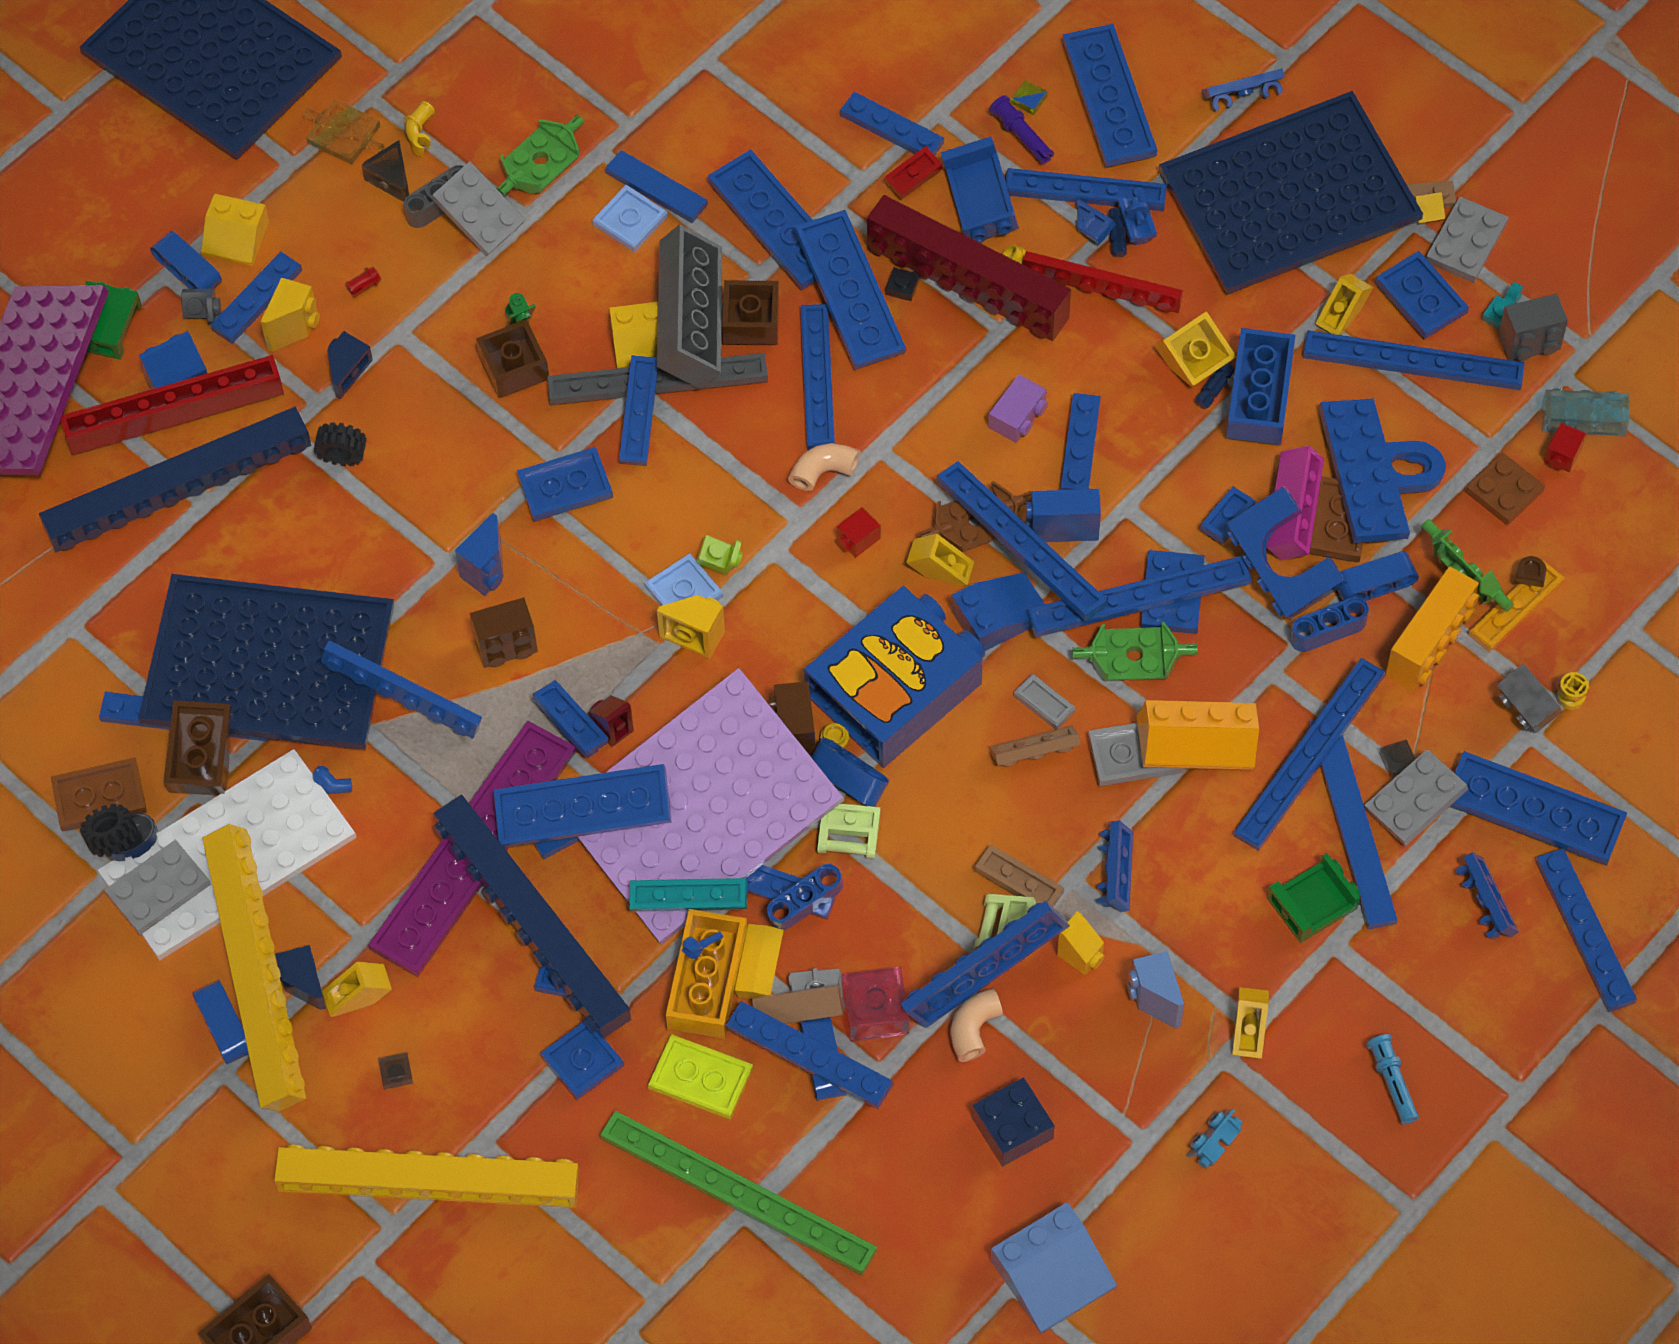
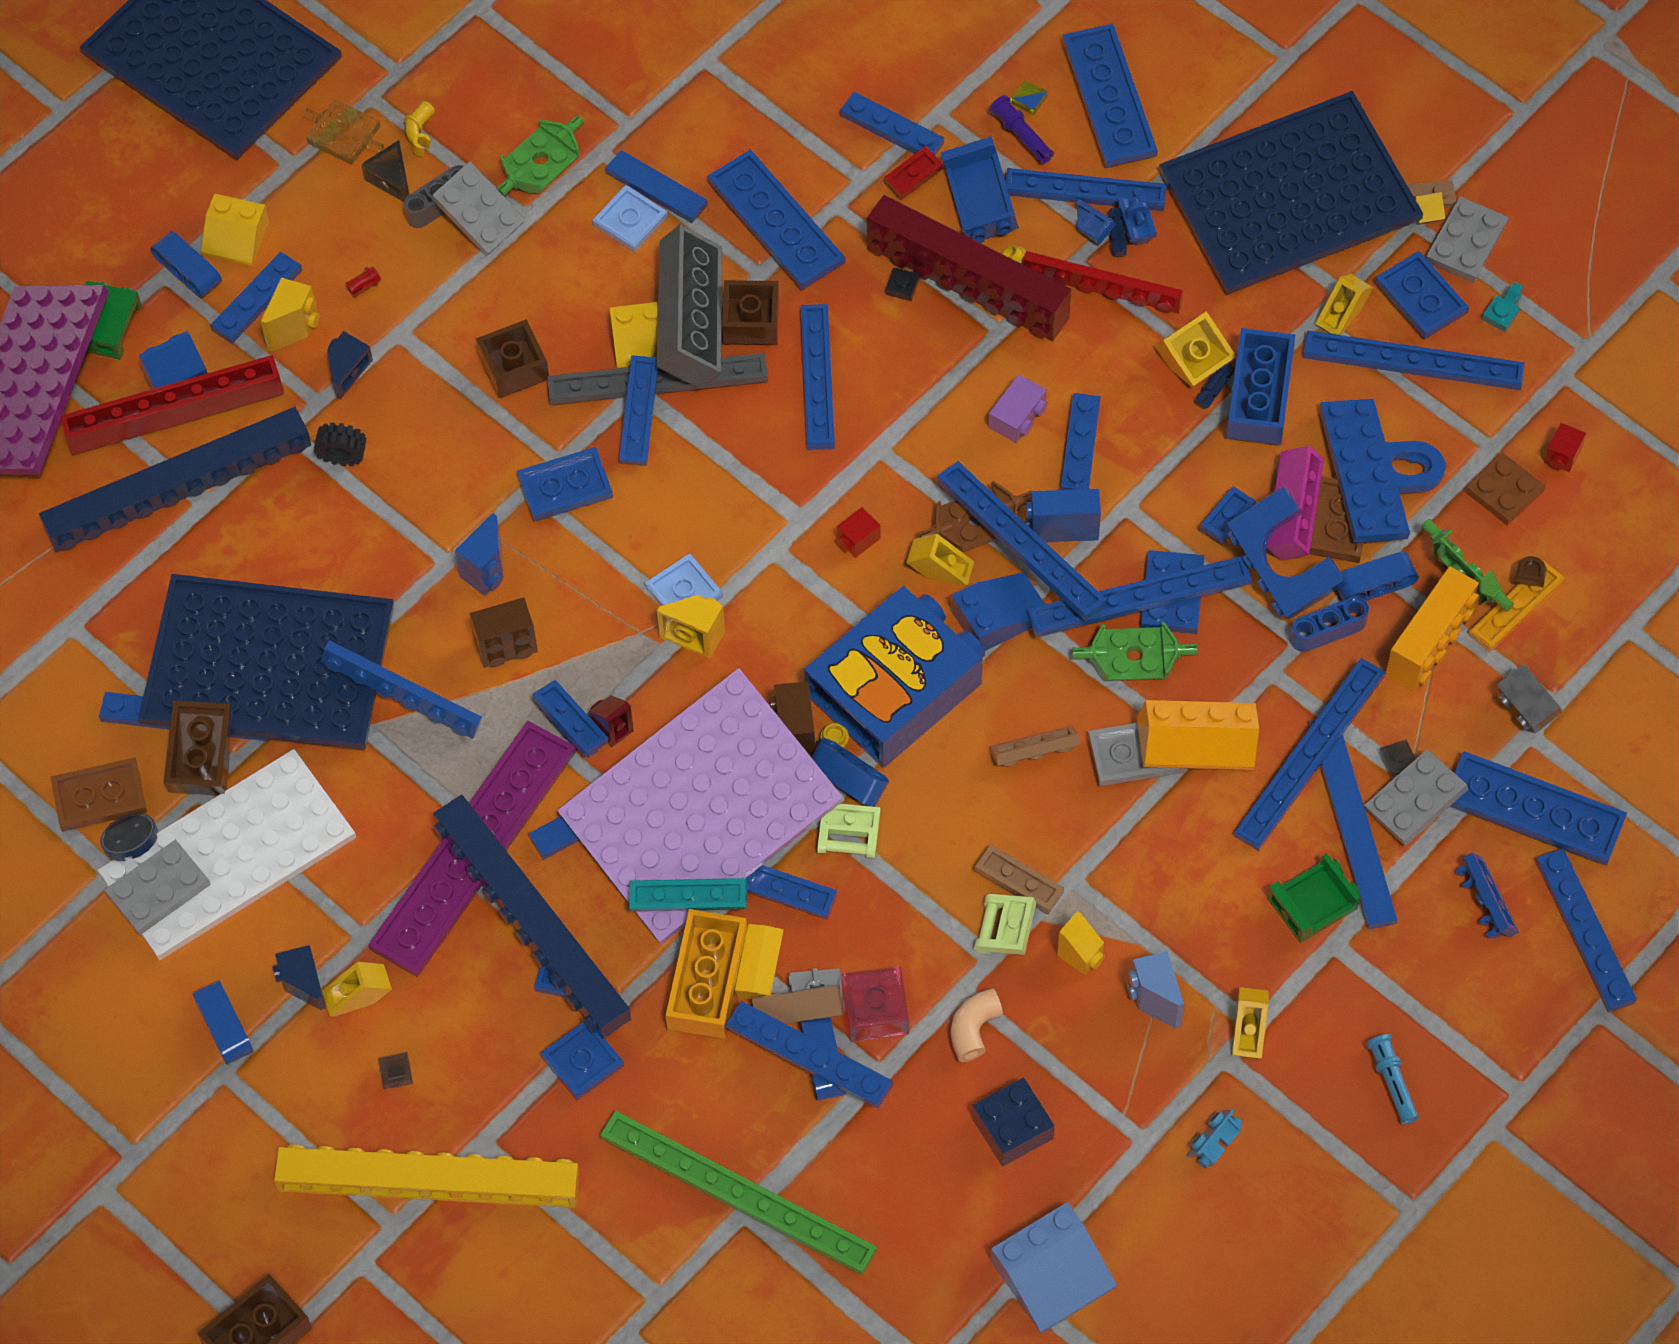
black tyre [80,804,138,857] -> none
dark grey bracket [181,289,221,322] -> none
yellow brick [202,824,306,1112] -> none
blue arm [312,766,352,794] -> none
blue plate [494,764,672,848] -> none
green hinge [505,293,536,327] -> none
neon yellow tile [648,1034,753,1120] -> none
blue hand [682,931,723,959] -> none
lime bracket [696,535,743,575] -> none
blue beam [767,864,843,930] -> none
light nougat cylinder [788,443,860,491] -> none
blue plate [795,210,906,370] -> none
blue plate [901,901,1070,1028] -> none
light grey tile [1014,674,1076,730] -> none
blue plate [1097,820,1133,912] -> none
blue plate [1202,68,1285,111] -> none
dark grey brick [1498,294,1568,361] -> none
clear light blue brick [1542,388,1629,436] -> none
yellow wheel [1557,672,1589,710] -> none

